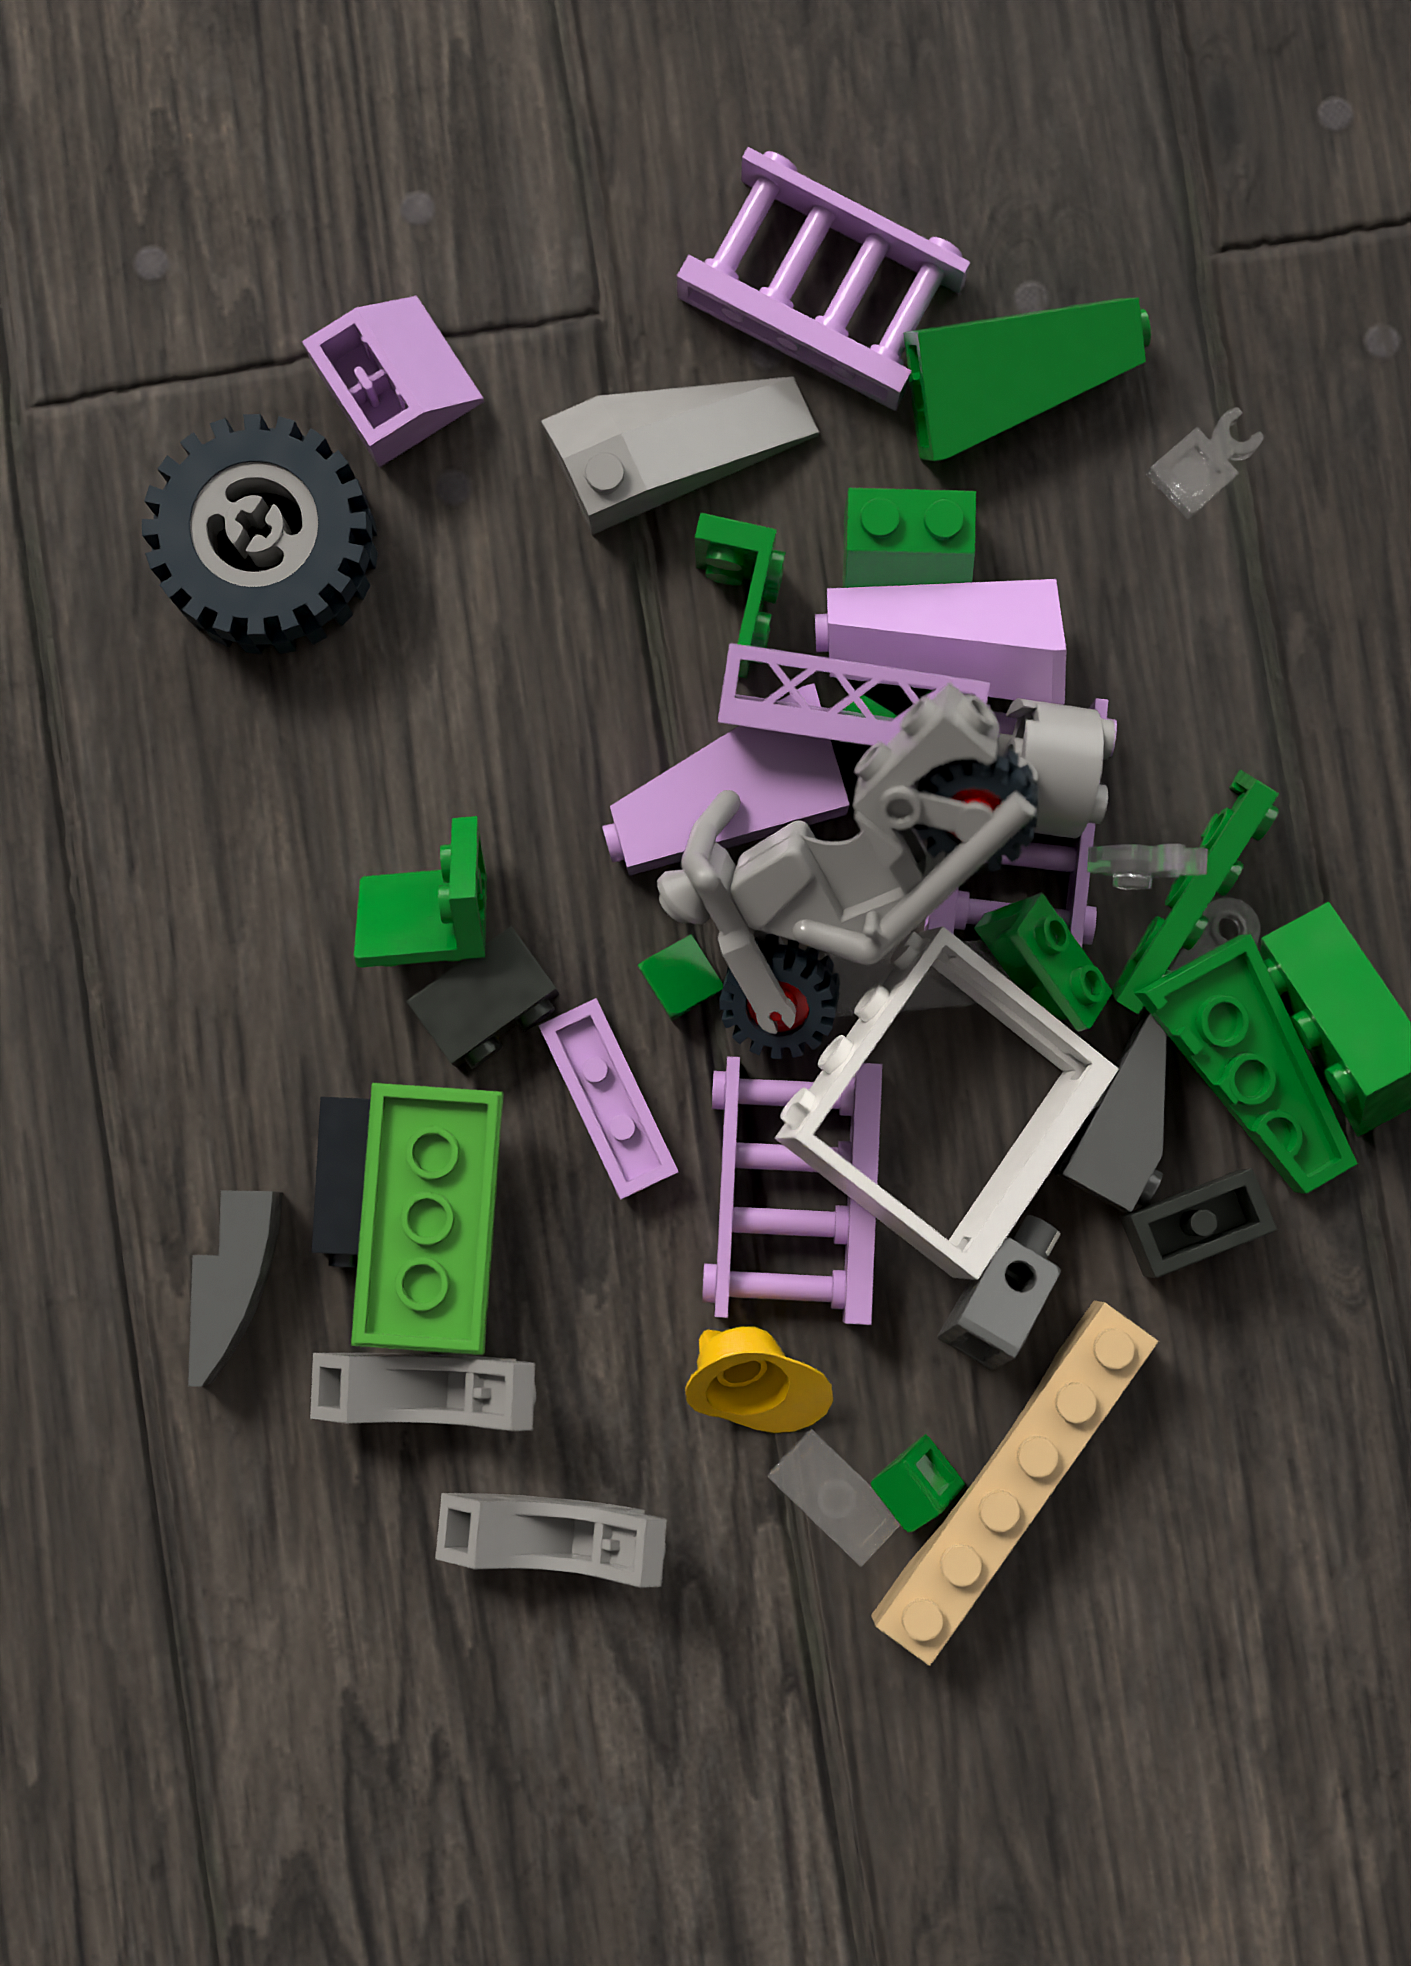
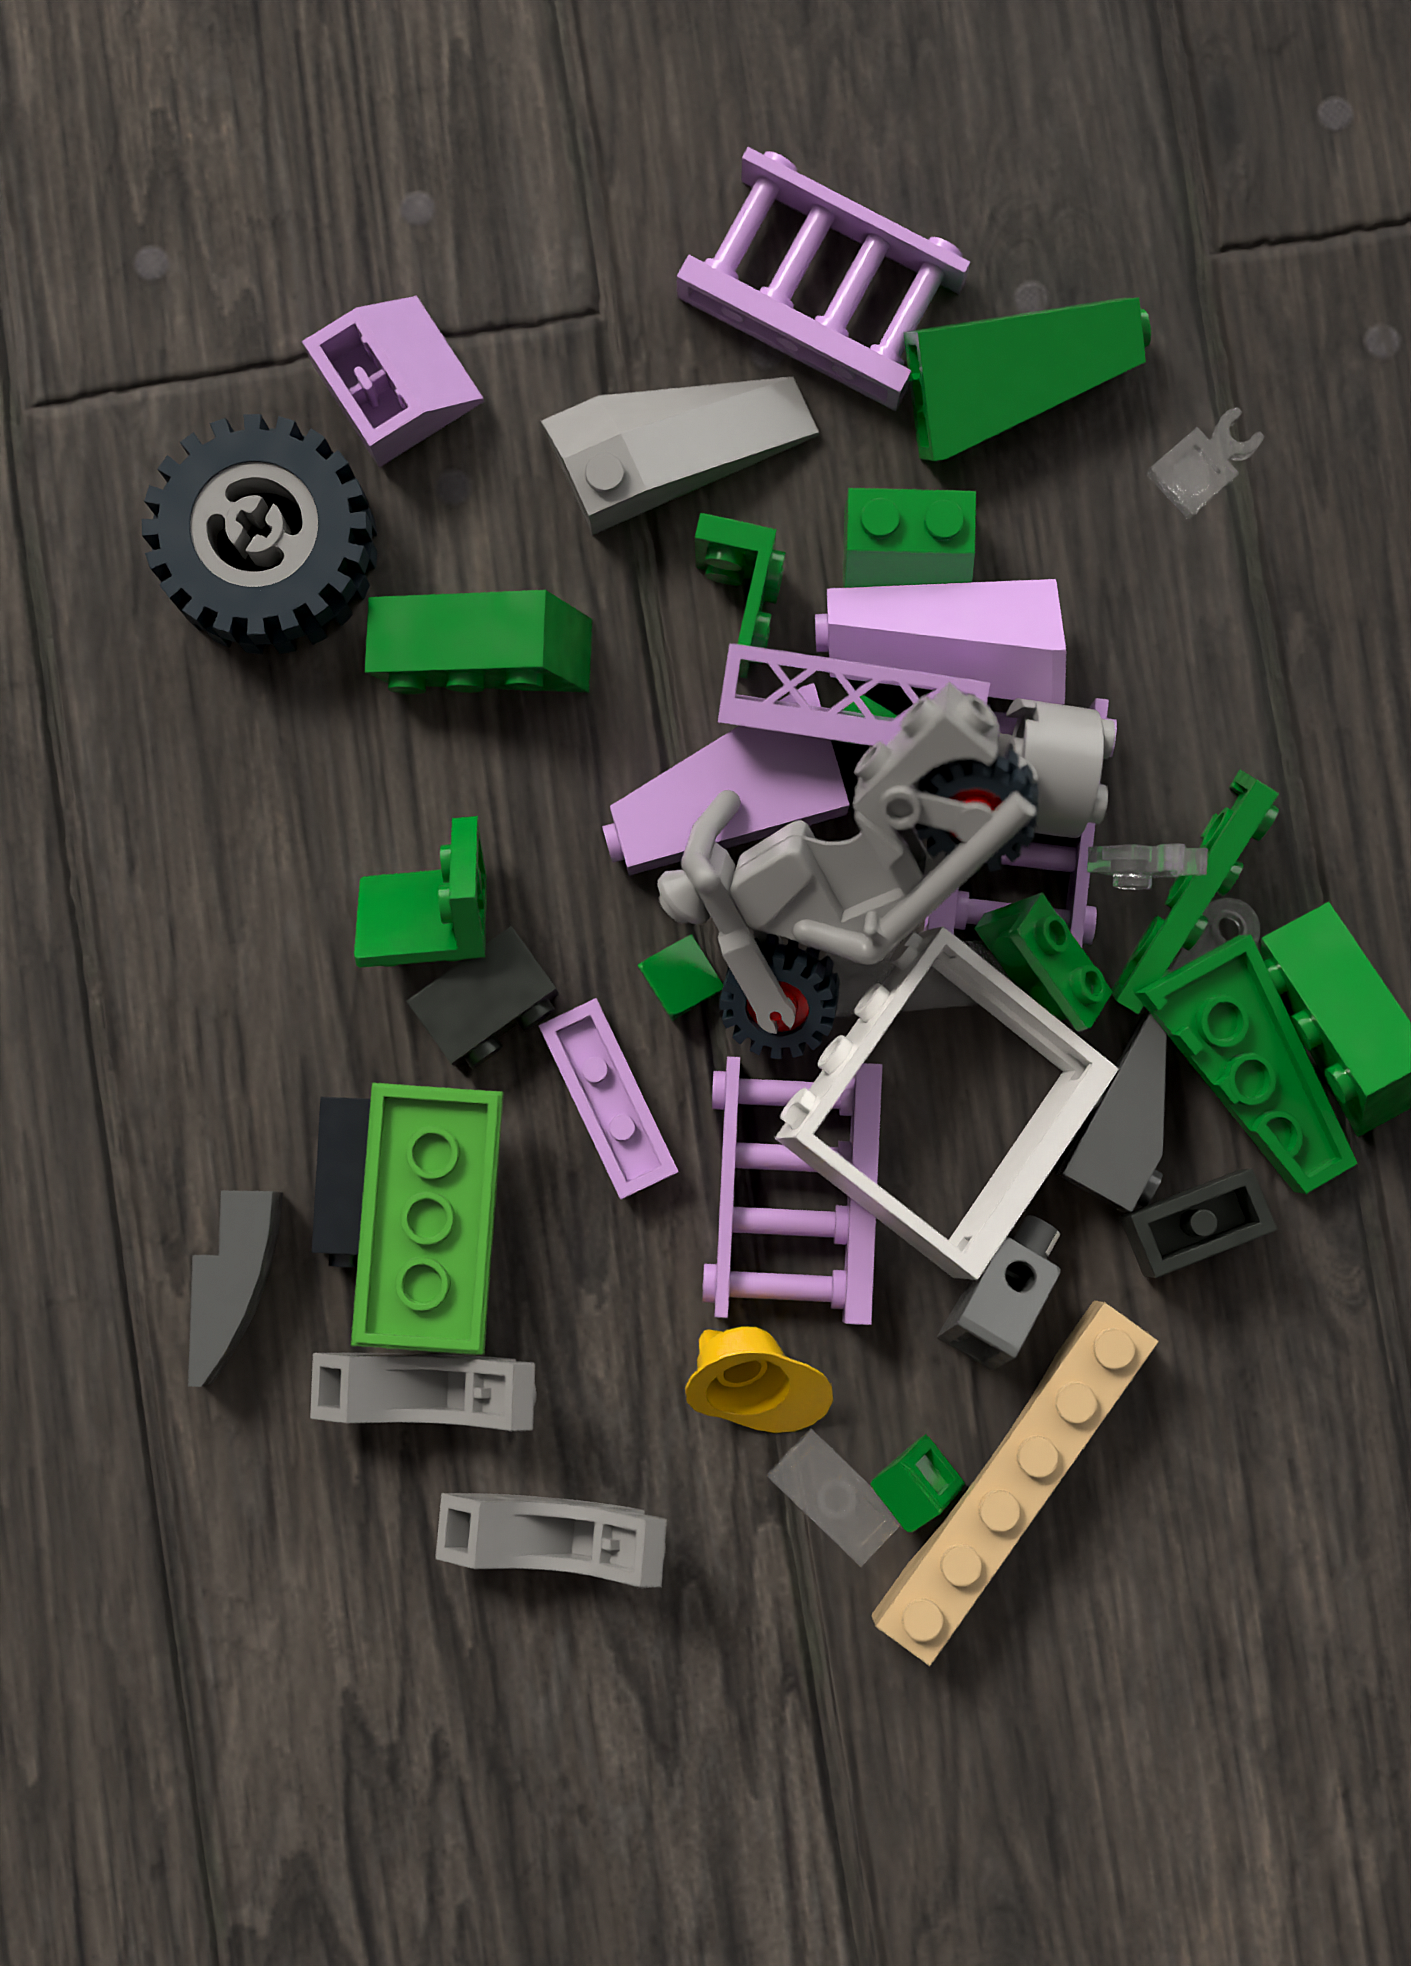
none -> green wedge [365,590,592,694]

